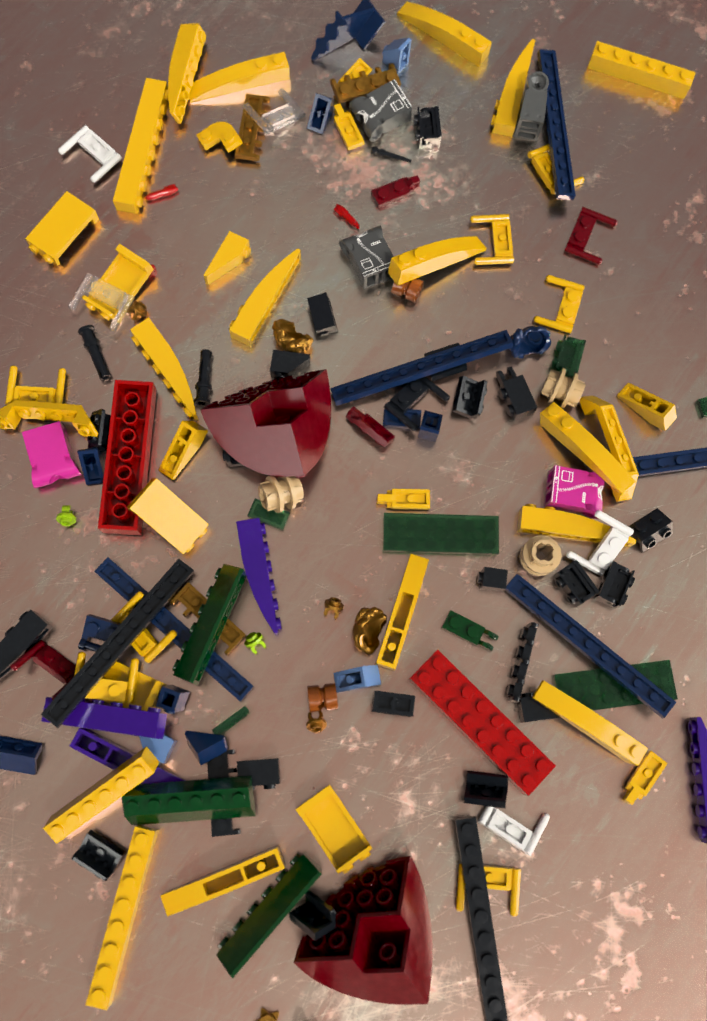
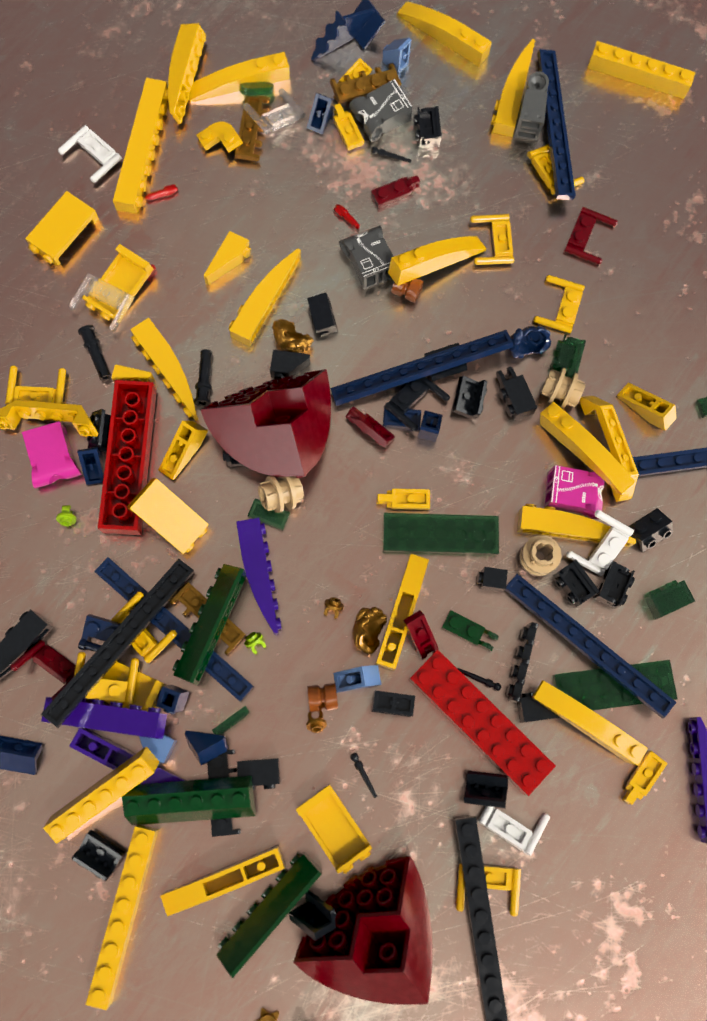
pearl gold plate [127,301,147,321] -> none
none -> yellow slope [111,364,155,383]
none -> clear green tile [240,82,274,96]
none -> black piece [350,753,377,798]
none -> dark red plate [403,610,439,660]
none -> black piece [457,668,501,691]
none -> clear green brick [644,580,695,620]

